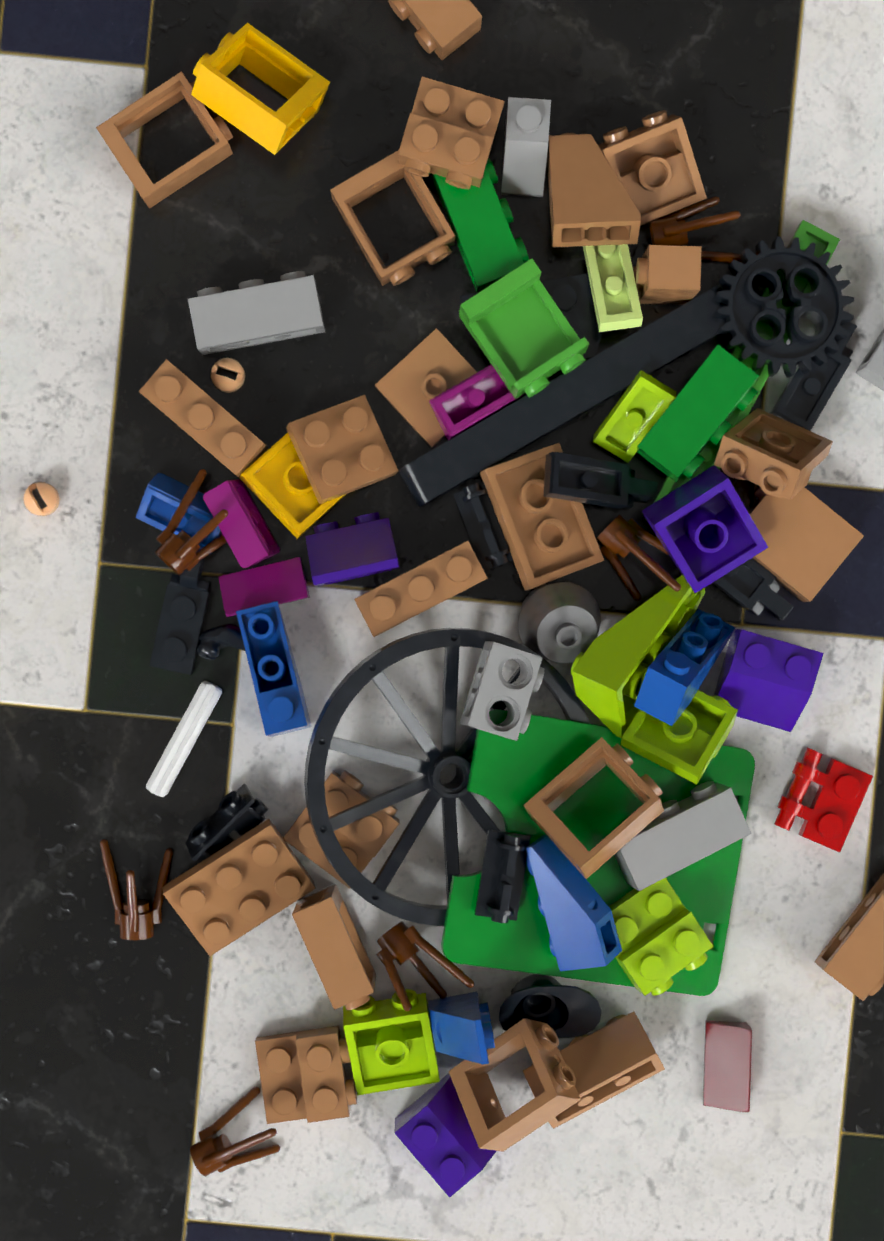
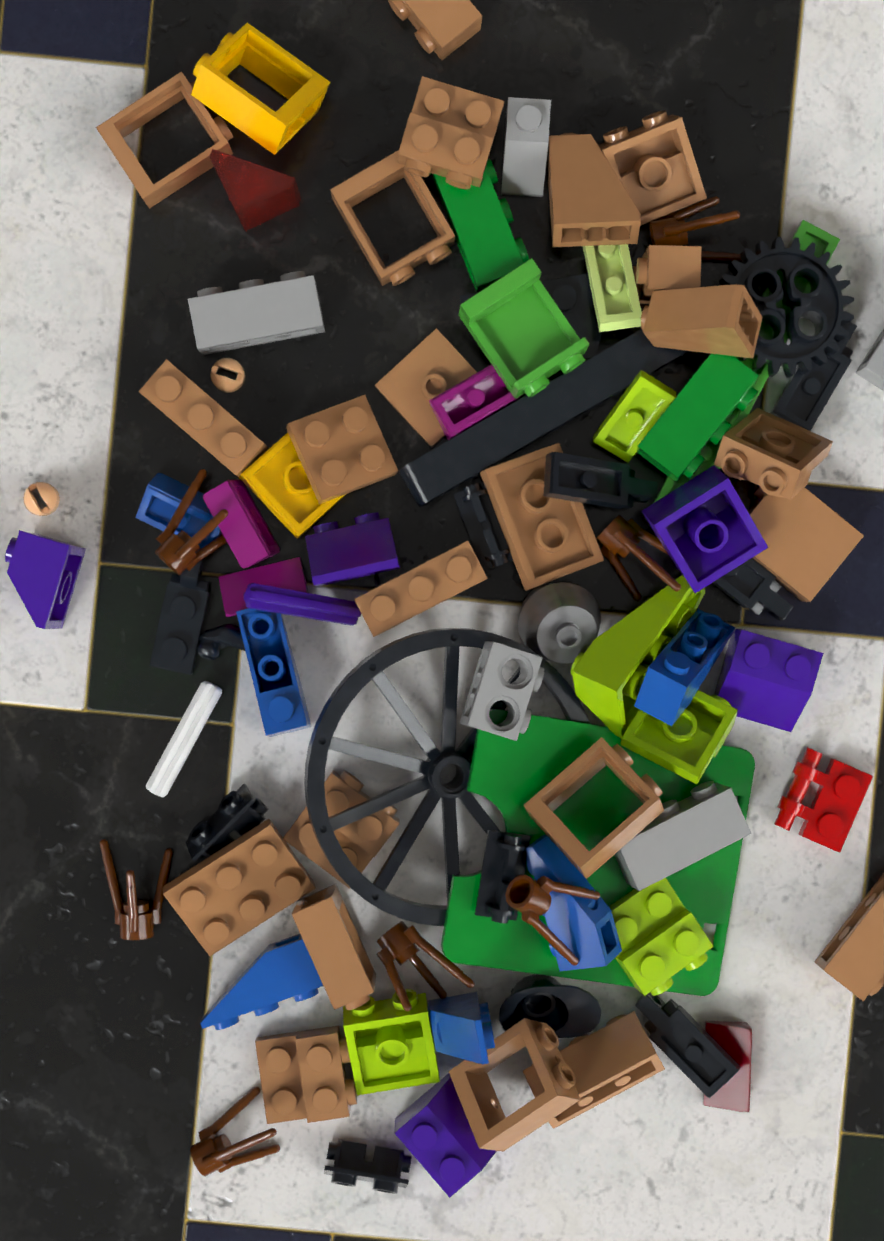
none -> dark purple slope [5,530,86,629]
none -> blue slope [200,934,323,1030]
none -> clear red slope [210,149,301,231]
none -> dark purple axle [243,583,361,626]
none -> black hinge [324,1139,412,1194]
none -> reddish brown plant [505,875,600,965]
none -> black hinge [635,992,740,1099]
none -> medium nougat slope [641,284,763,358]

